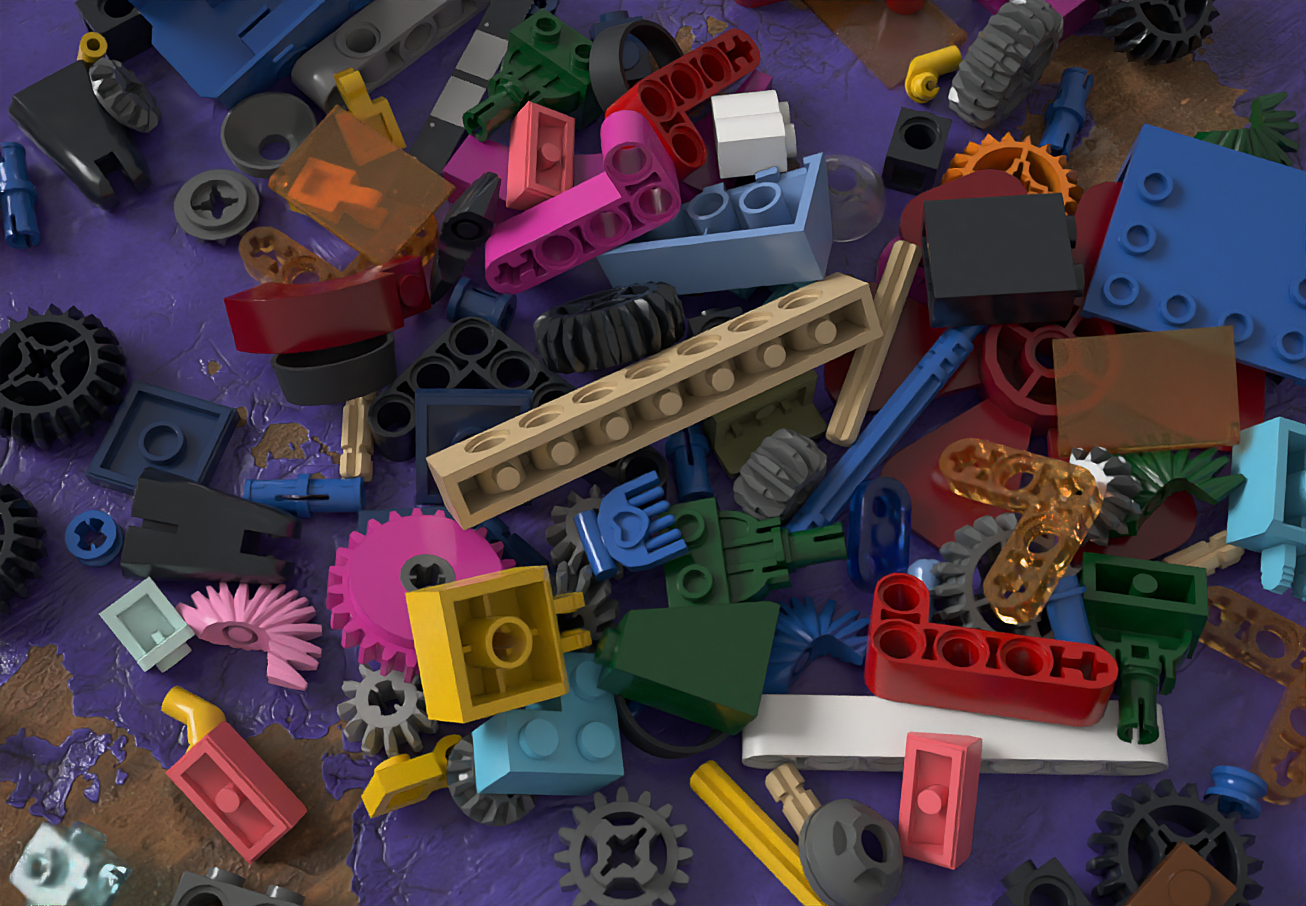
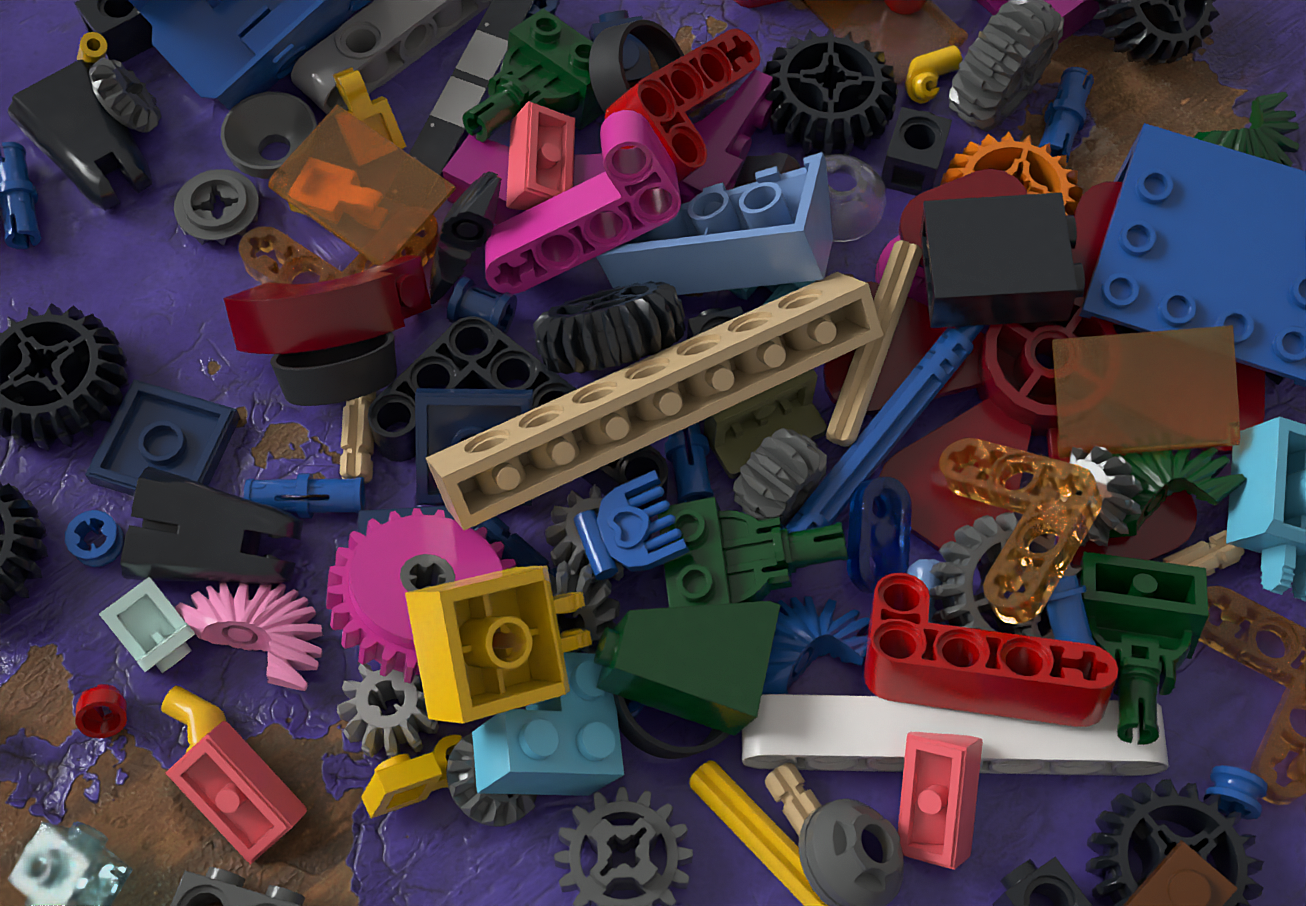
white brick [711,90,797,179] -> none
none -> red hinge [75,684,127,738]
none -> black gear [763,28,898,159]

